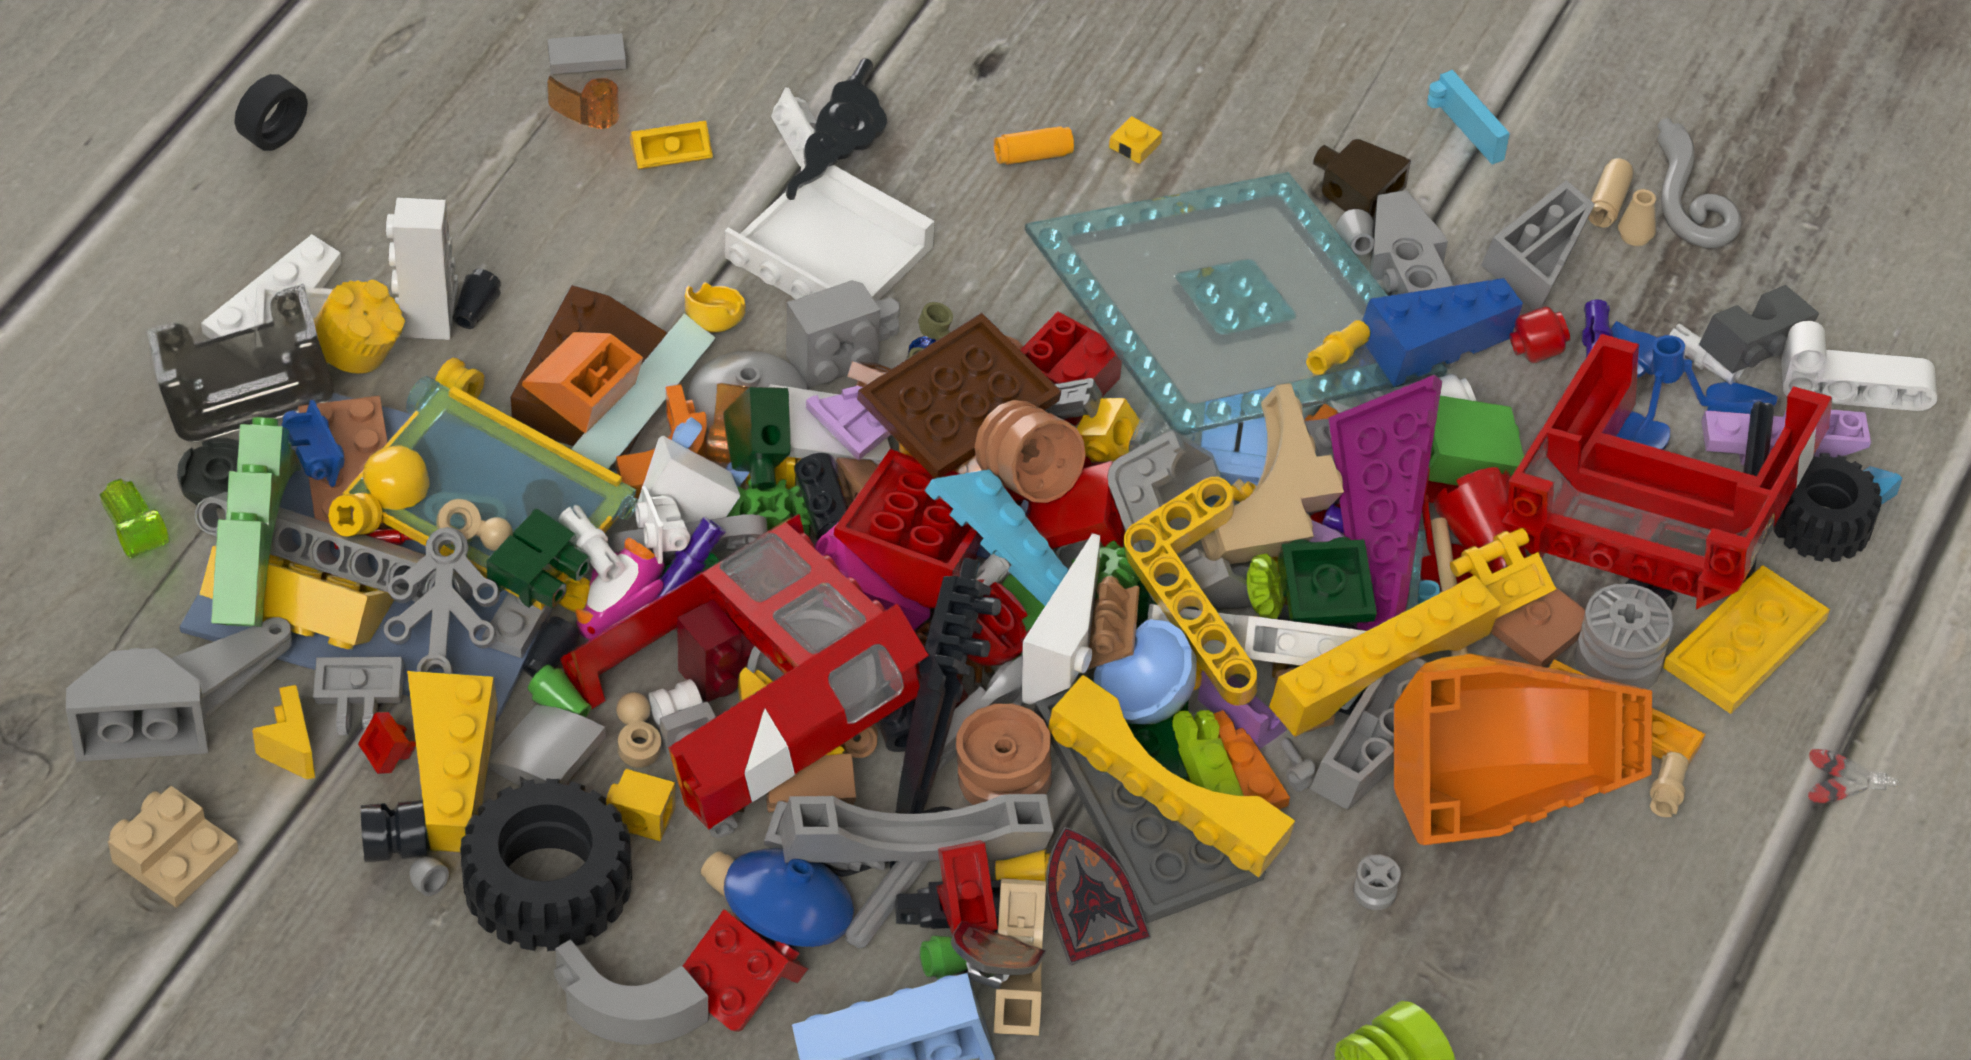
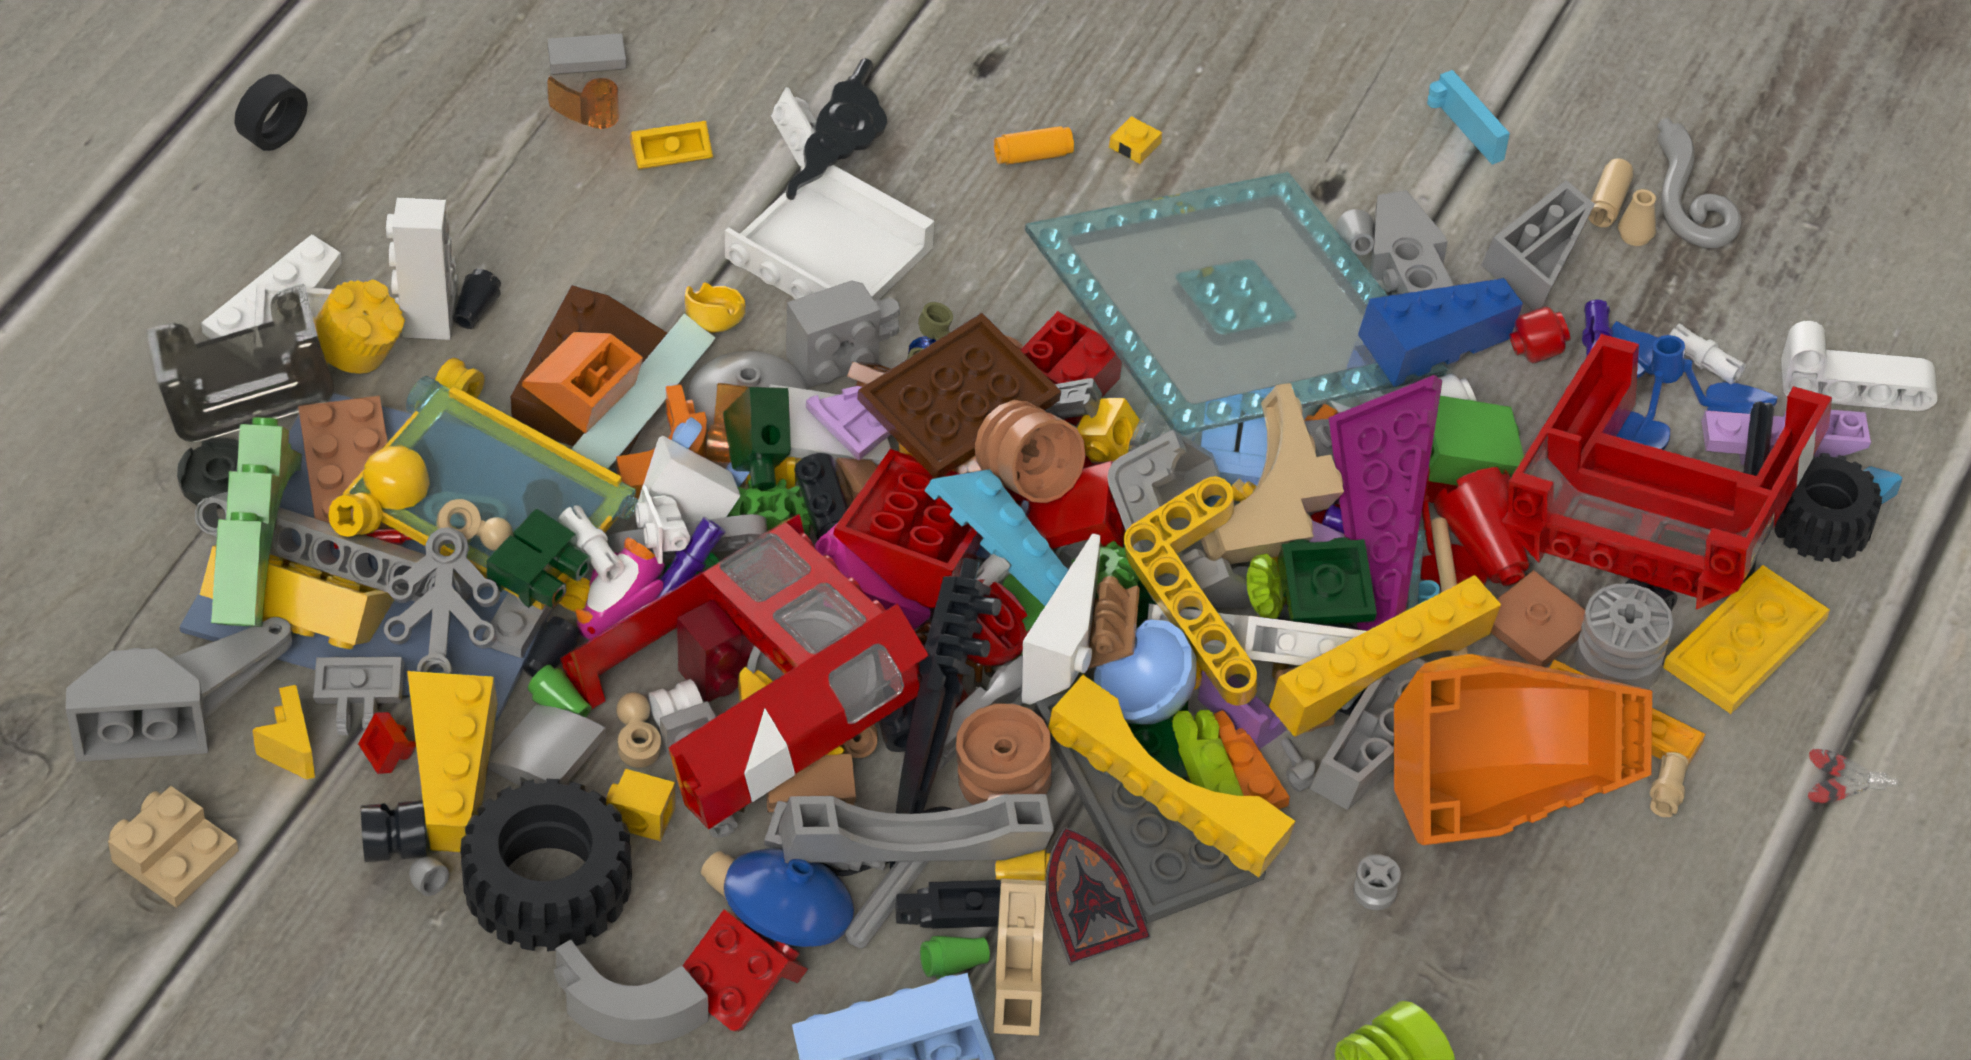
clear neon green piece [99,478,170,559] -> none
blue hinge [281,400,345,487] -> none
red slope [936,840,998,935] -> none
shield [951,921,1046,990] -> none
yellow pin [1306,320,1370,375] -> none
dark brown torso [1313,139,1411,220] -> none
yellow plate [1450,528,1556,619] -> none
dark grey arch [1699,285,1819,374] -> none

